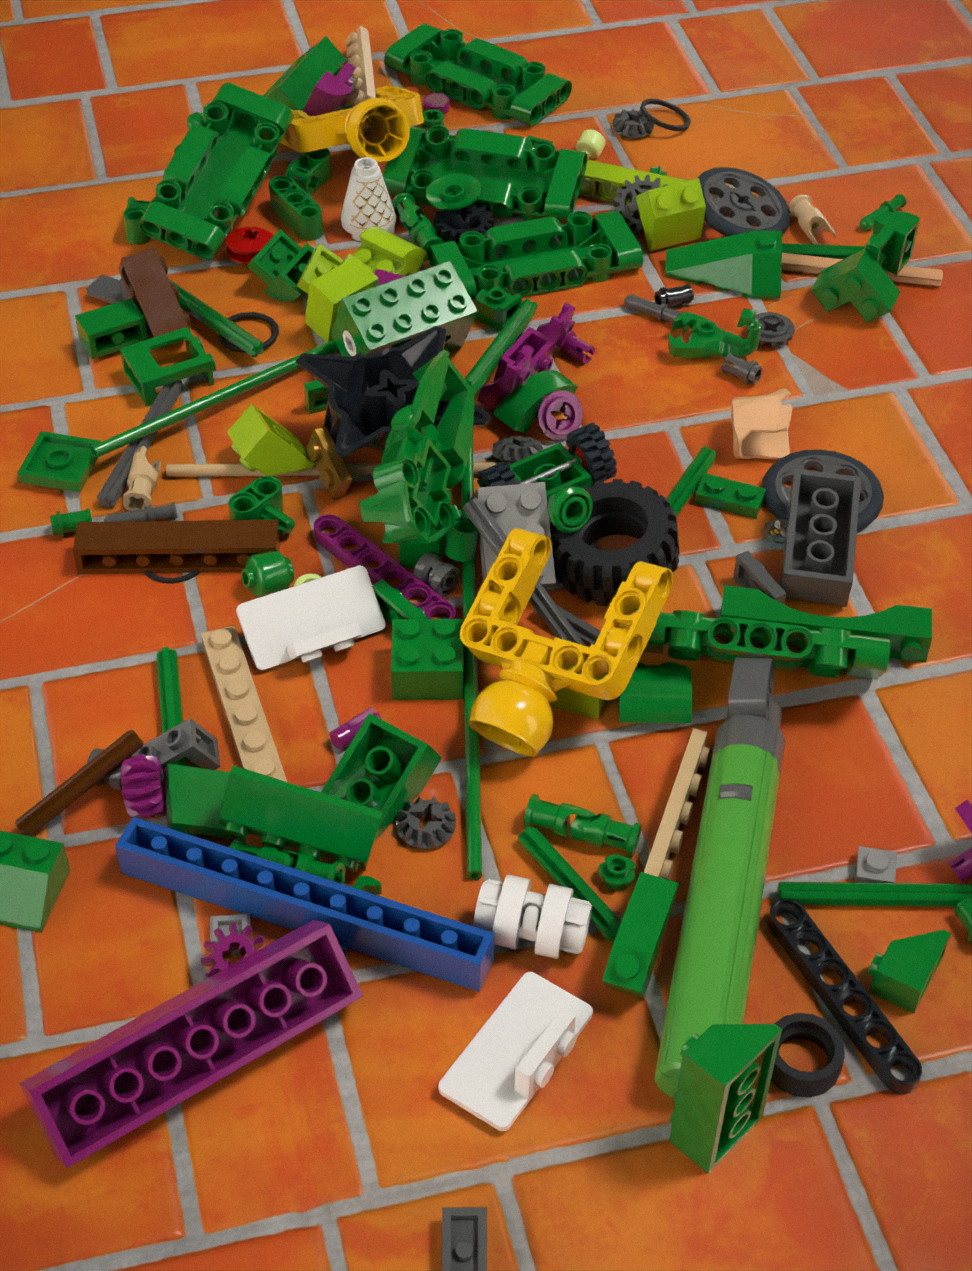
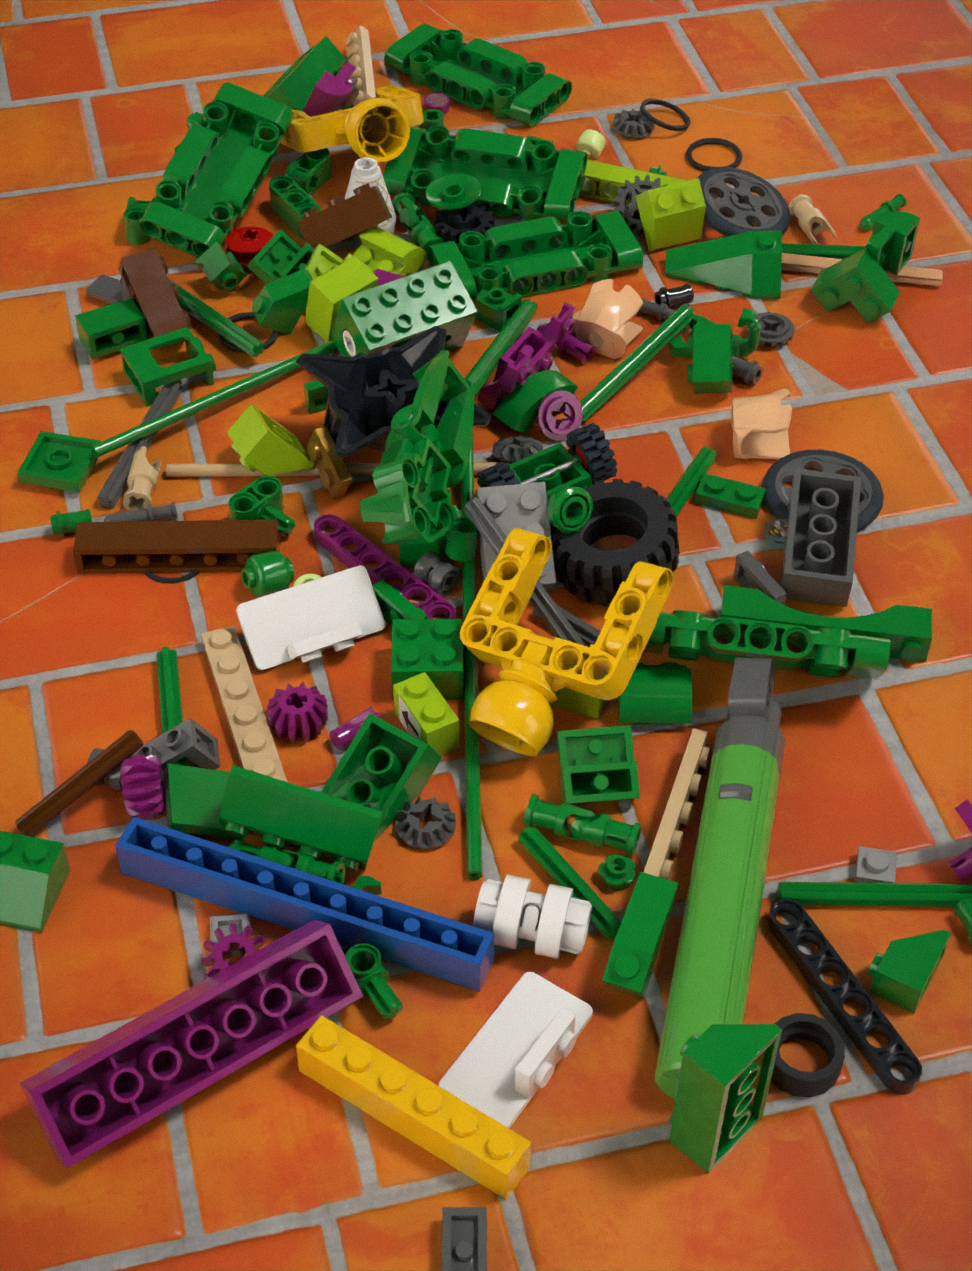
none -> green window [193,241,247,292]
none -> green slope [251,269,313,334]
none -> magenta gear [267,682,328,743]
none -> yellow brick [296,1015,531,1200]
none -> reddish brown brick [297,183,392,249]
none -> green axle [345,943,403,1019]
none -> lime brick [393,672,460,756]
none -> green brick [556,725,640,804]
none -> light nougat piece [572,279,644,359]
none -> green axle [579,305,695,423]
none -> black tyre [686,138,743,171]
none -> green brick [687,324,733,394]

